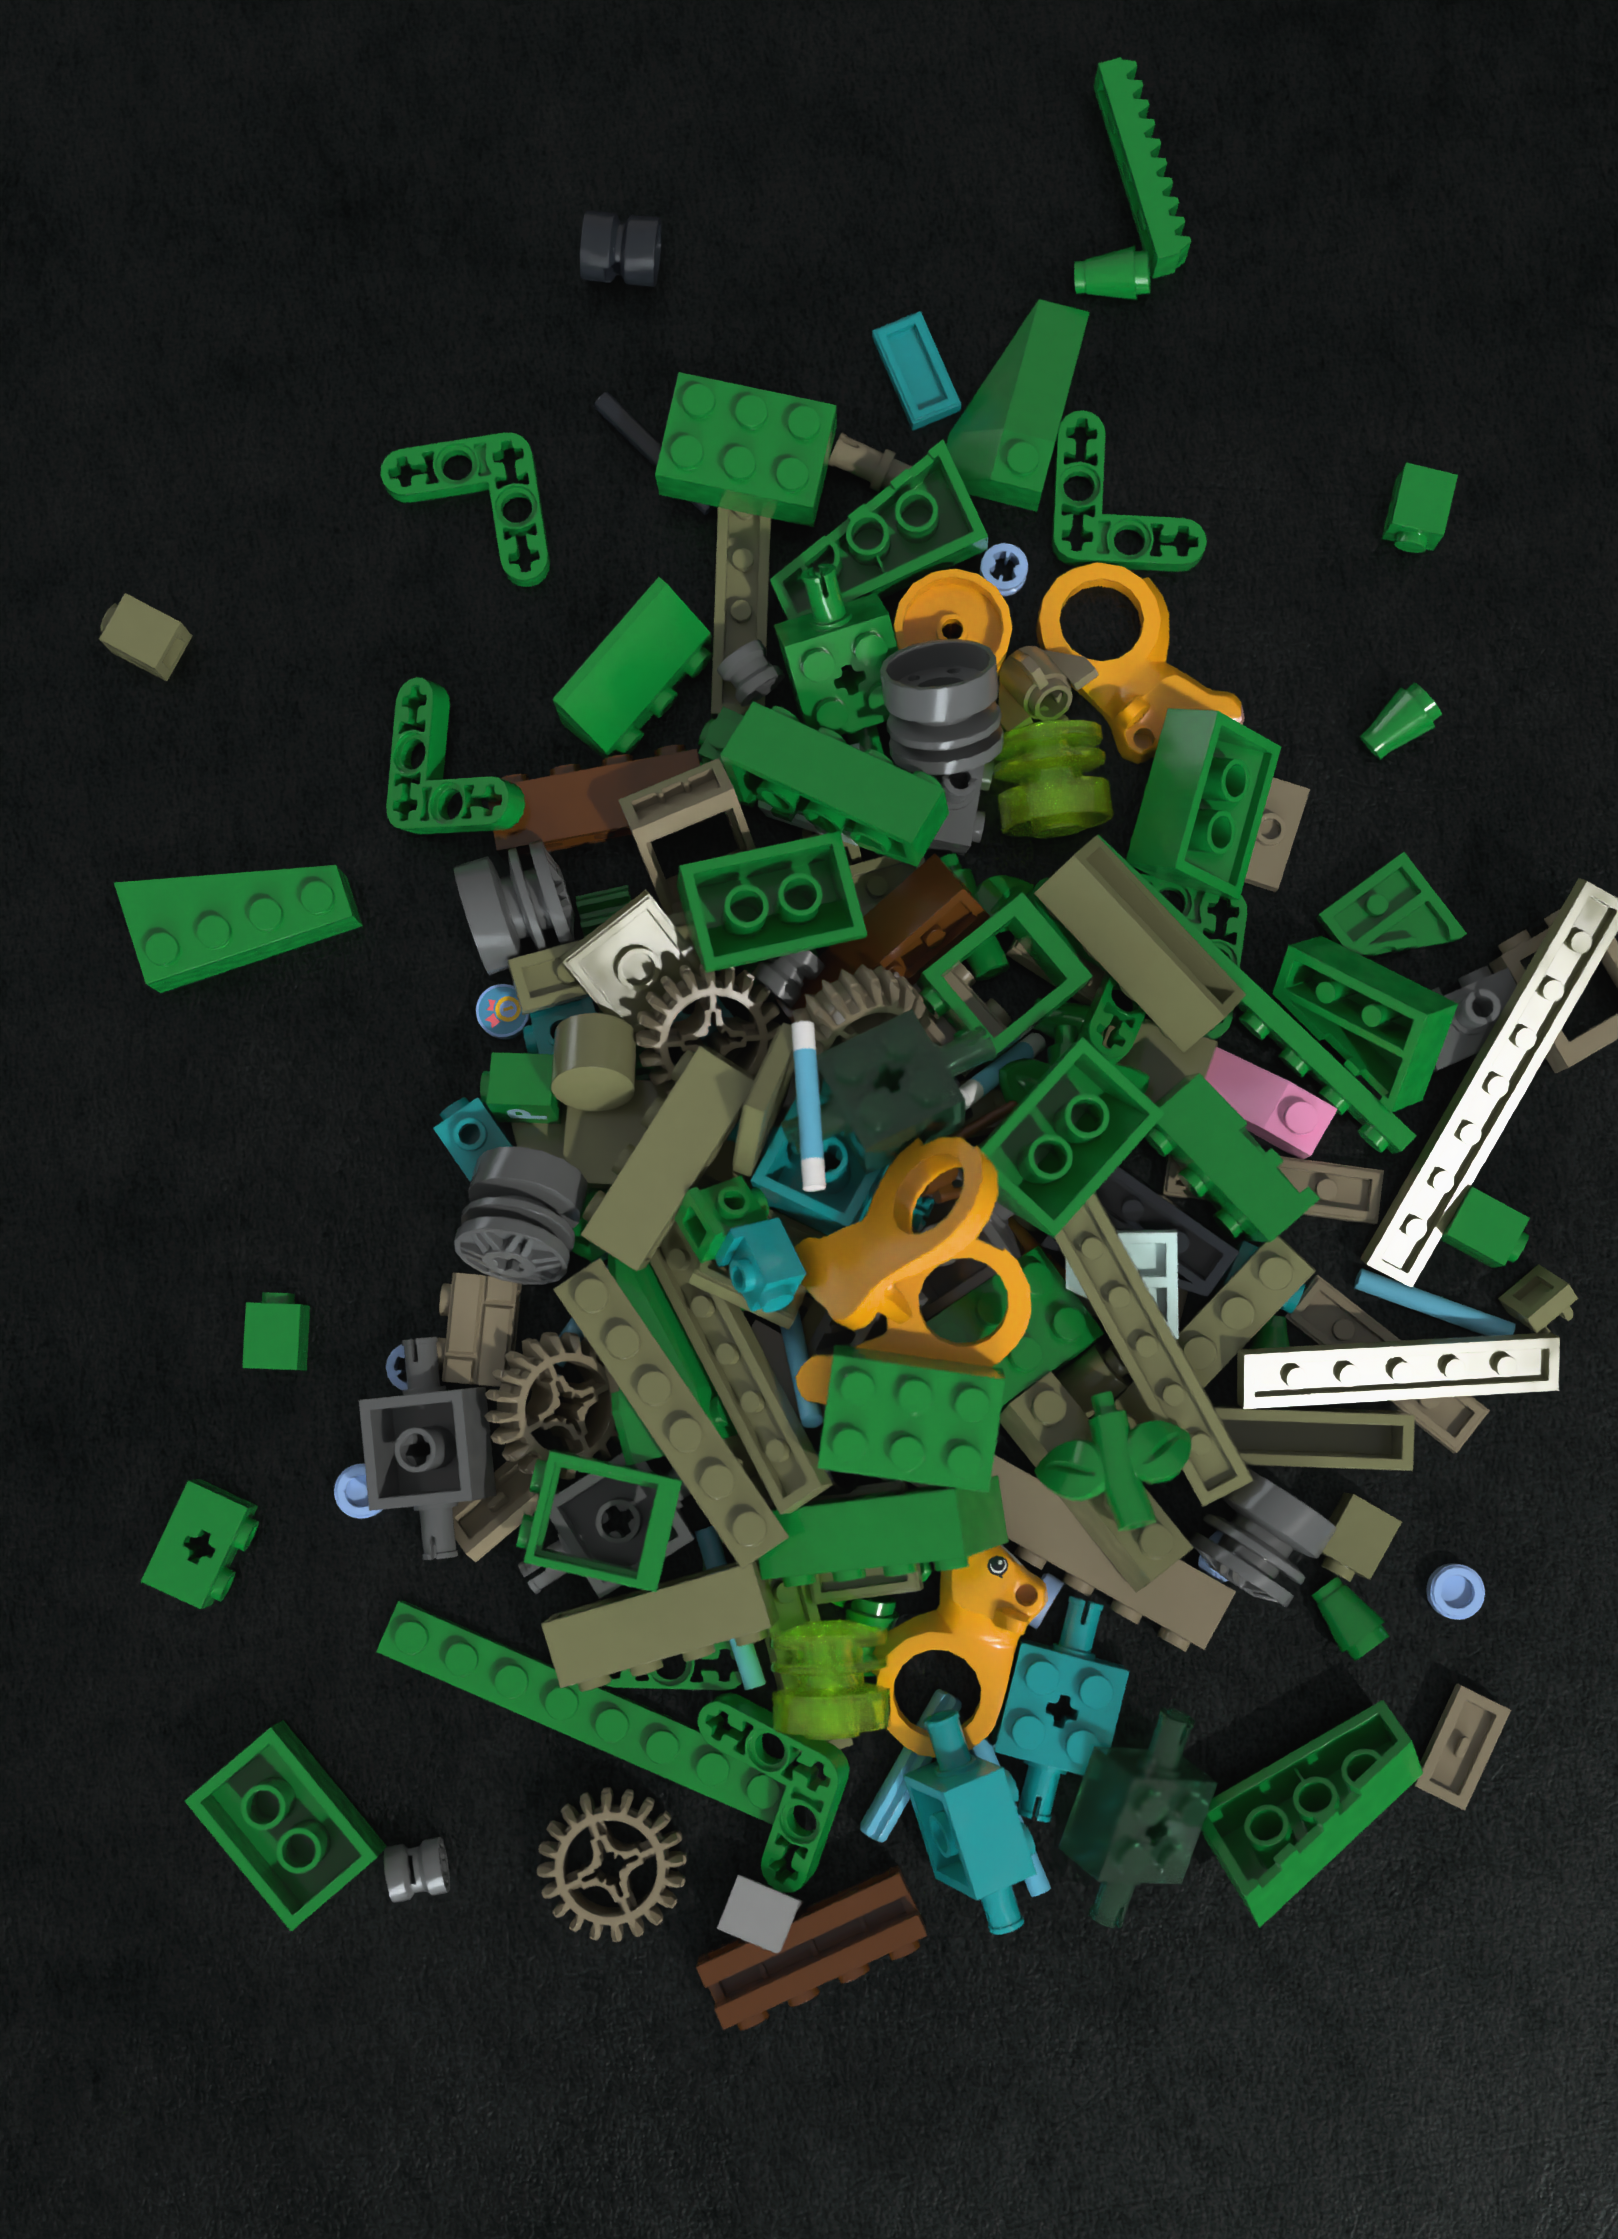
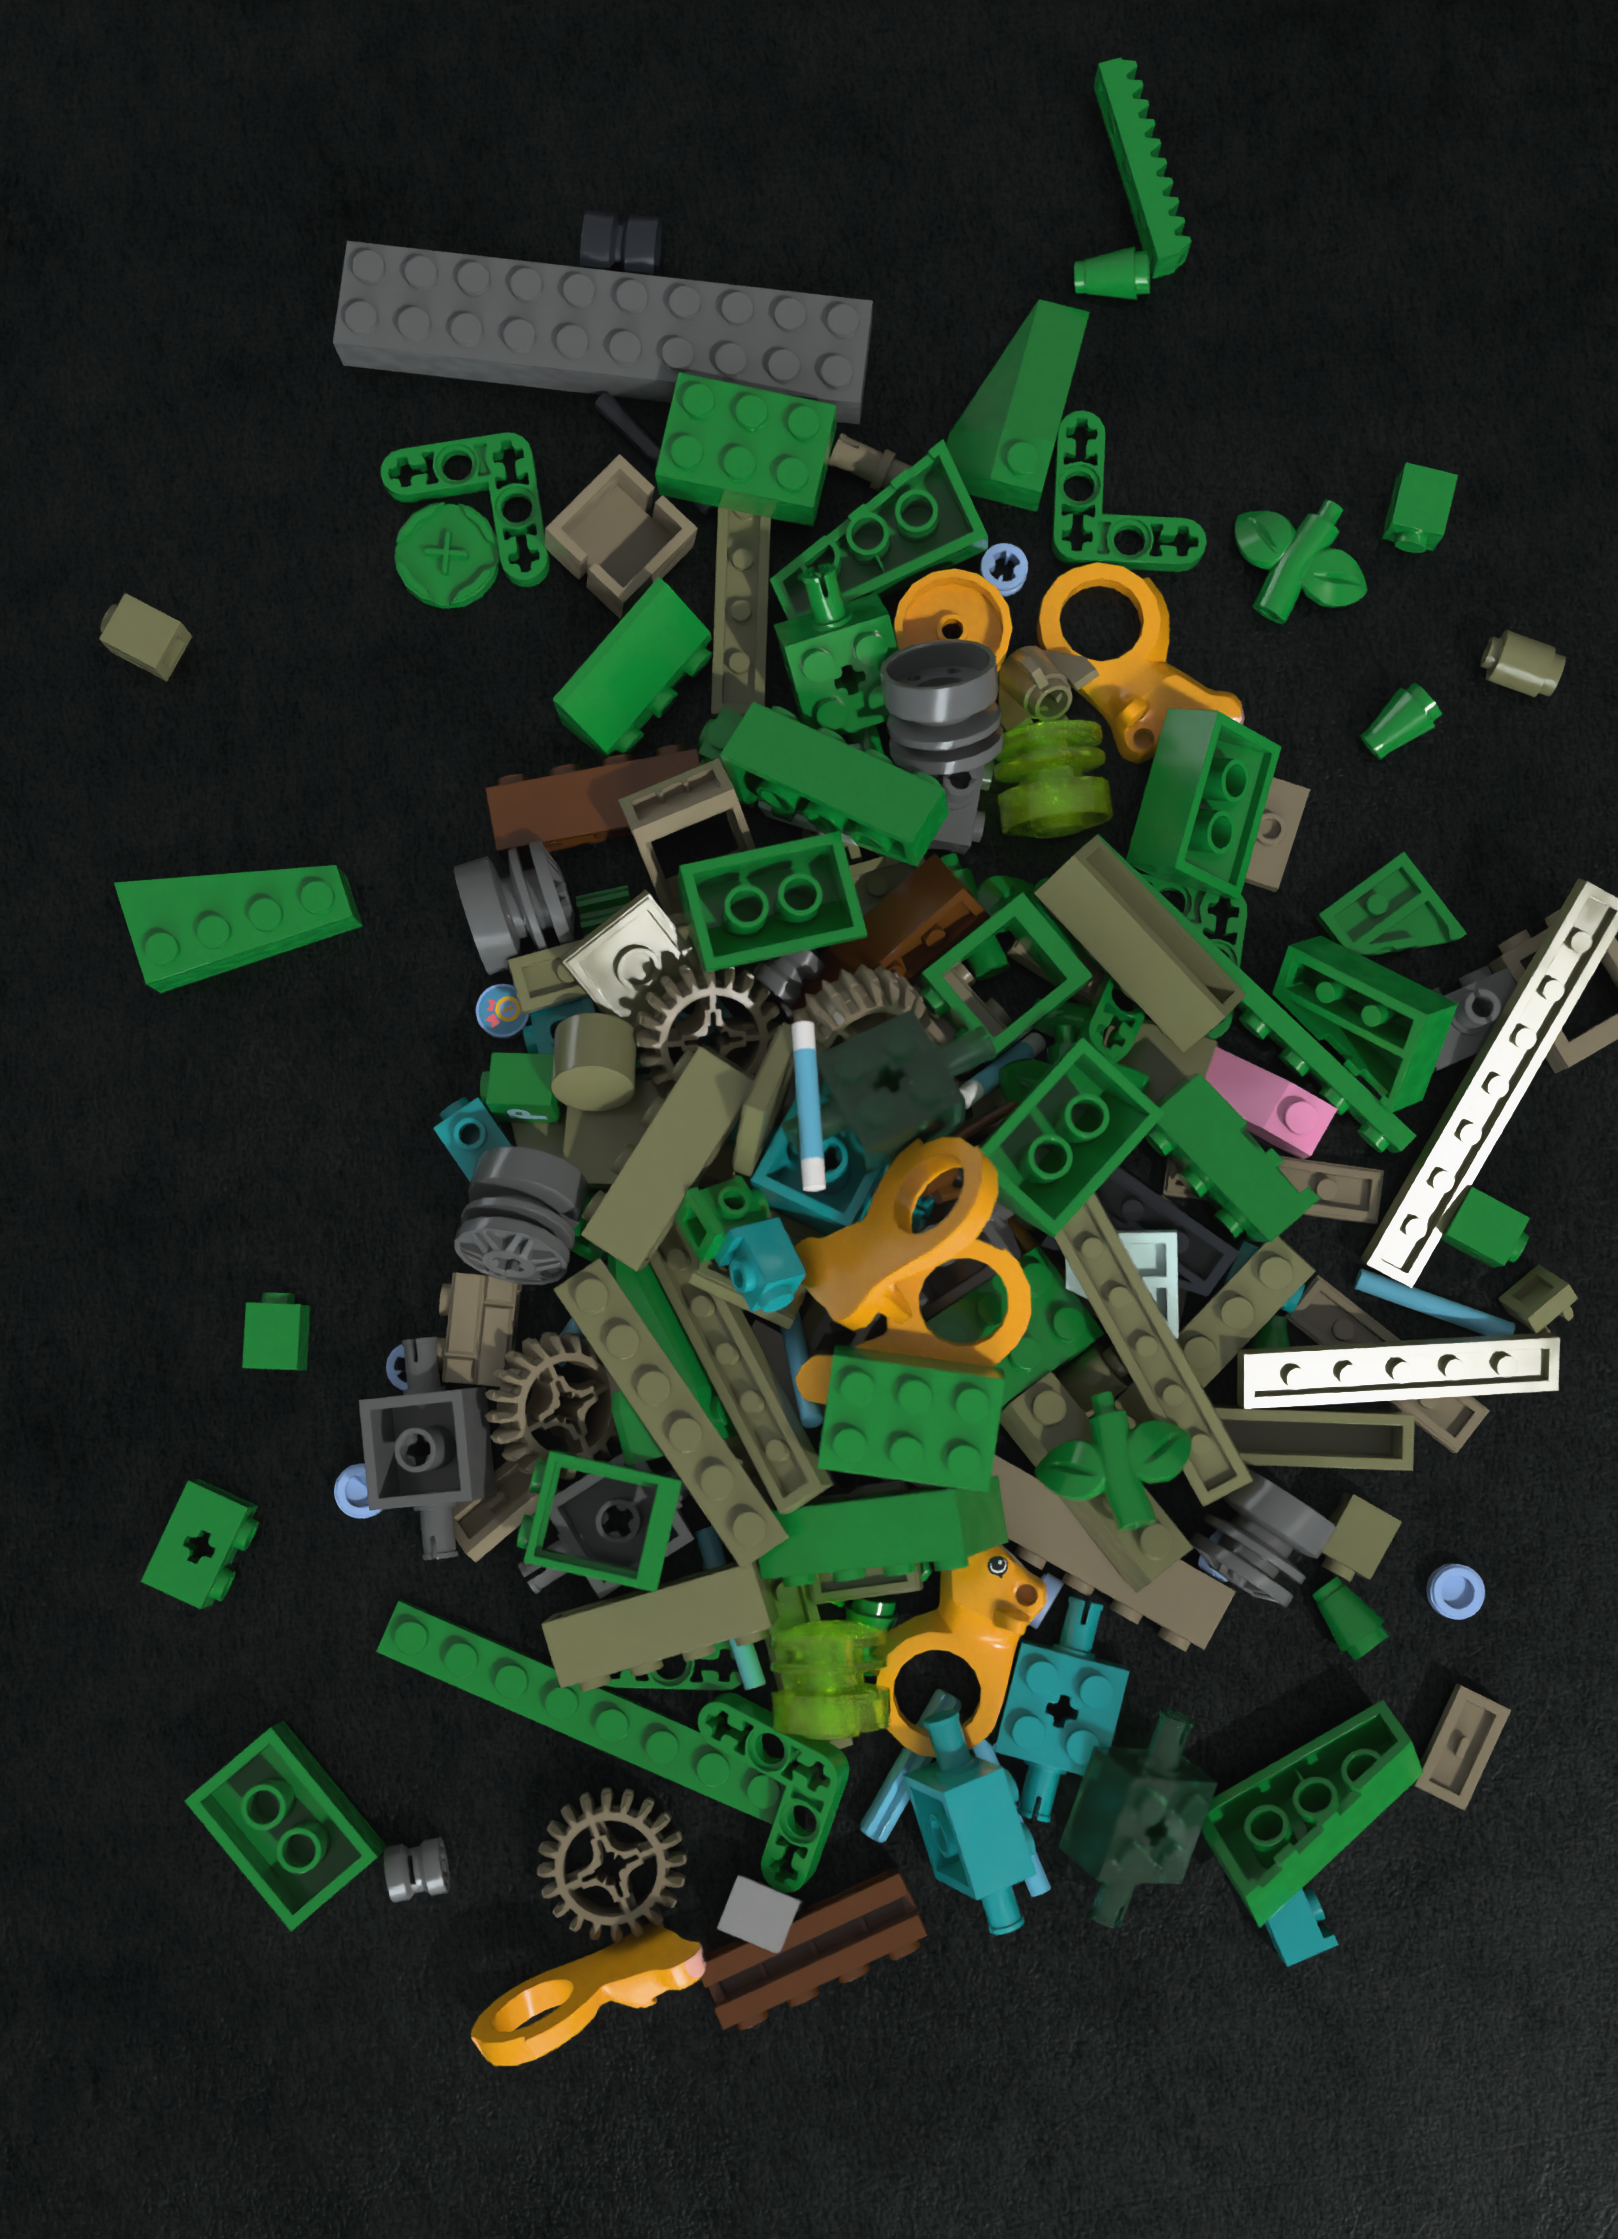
green beam [386,677,525,834] -> none
dark grey wheel [717,640,785,706] -> none
teal tile [872,311,961,430] -> none
none -> dark grey brick [333,241,873,425]
none -> green tile [395,502,501,609]
none -> light orange animal [471,1923,706,2066]
none -> dark tan piece [544,454,698,619]
none -> green plant [1235,500,1367,624]
none -> teal brick [1265,1888,1338,1967]
none -> olive brick [1480,630,1566,697]

